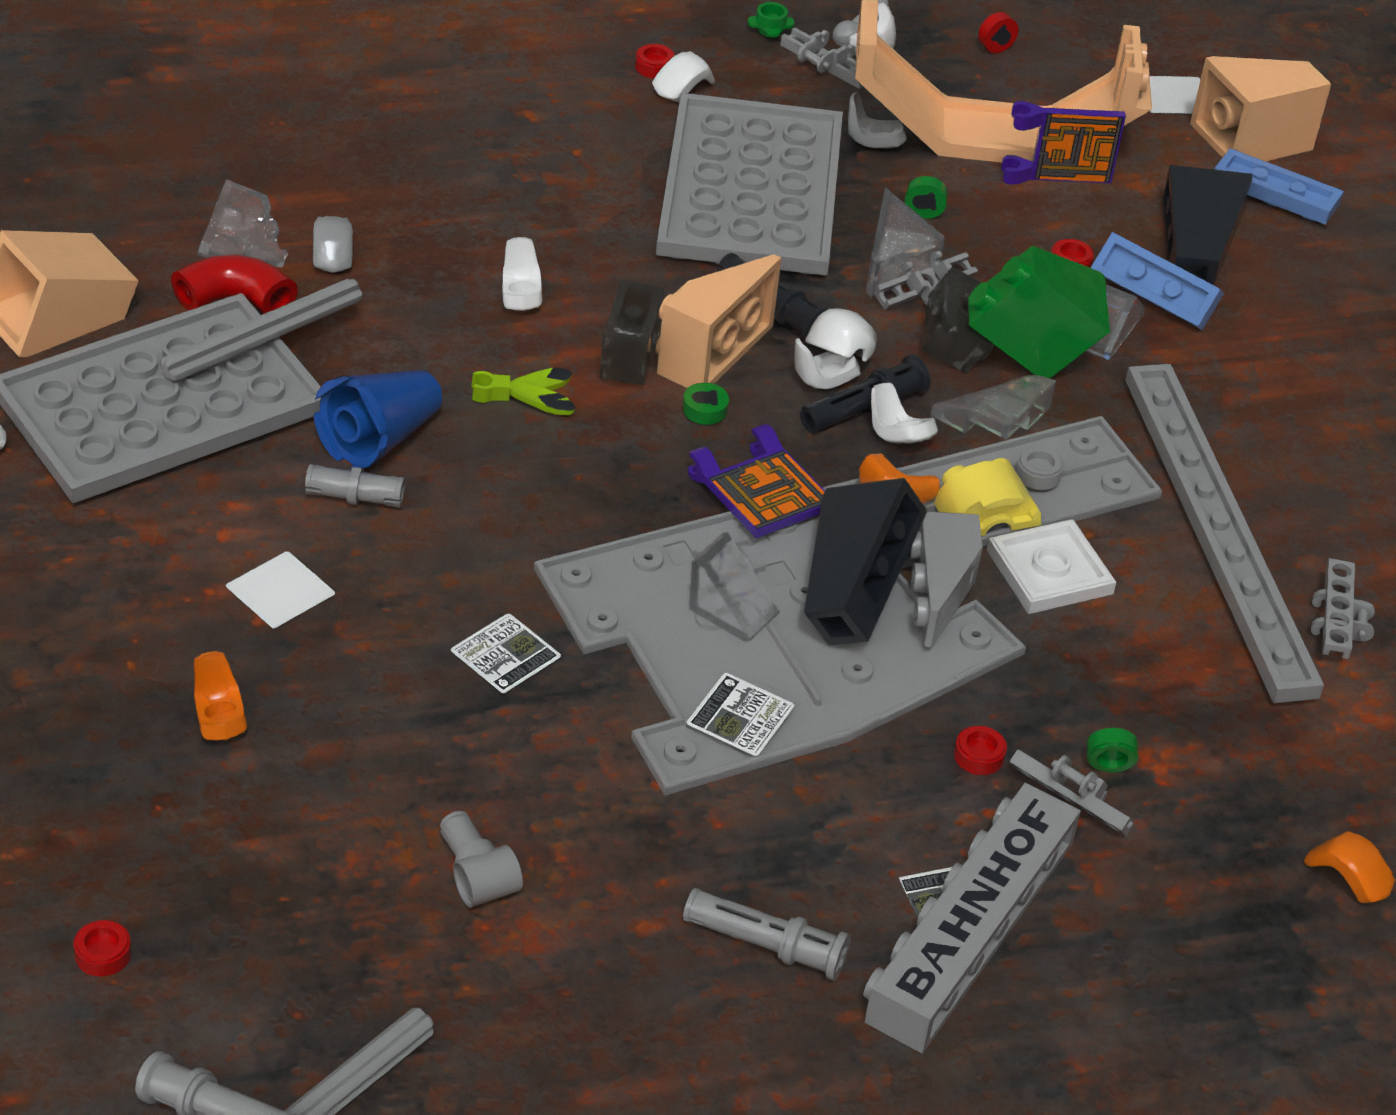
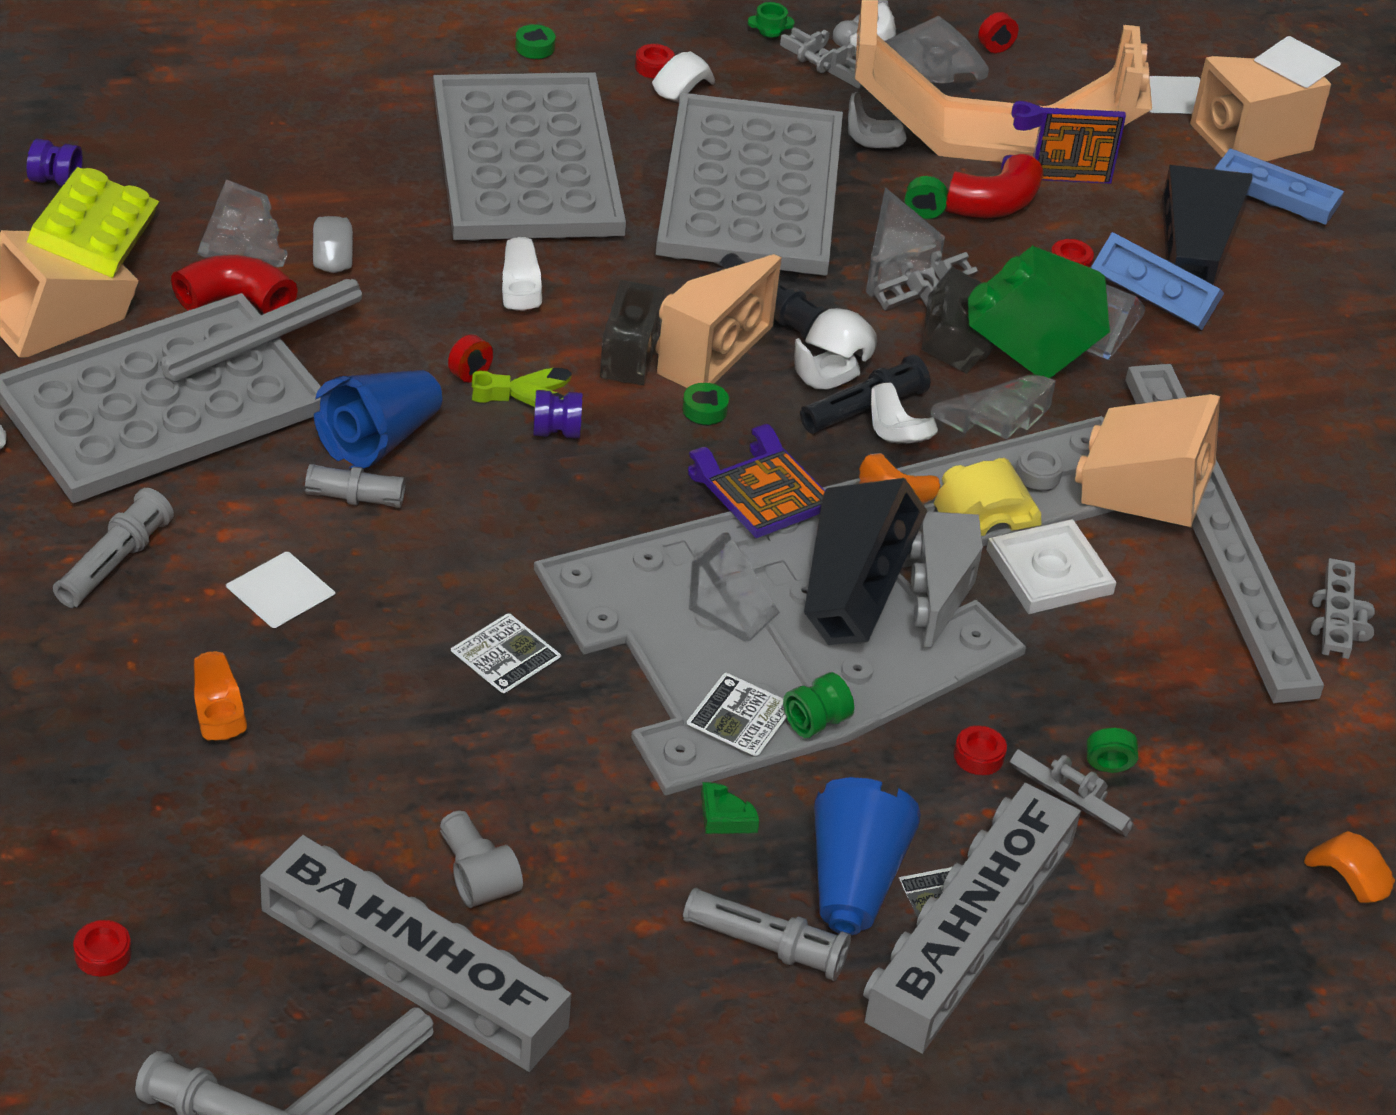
none -> dark purple wheel [26,138,83,187]
none -> neon yellow plate [27,167,159,278]
none -> light grey pin [53,488,174,608]
none -> light grey brick [260,835,572,1072]
none -> light grey plate [433,72,626,241]
none -> red tile [448,334,493,382]
none -> green tile [515,24,556,59]
none -> dark purple wheel [533,390,583,439]
none -> green tile [701,782,759,834]
none -> green wheel [783,672,855,738]
none -> blue cone [814,777,921,935]
none -> clear slope [885,16,989,83]
none -> red cylinder [946,154,1044,219]
none -> light nougat slope [1075,394,1220,527]
none -> white sticker [1254,36,1341,88]

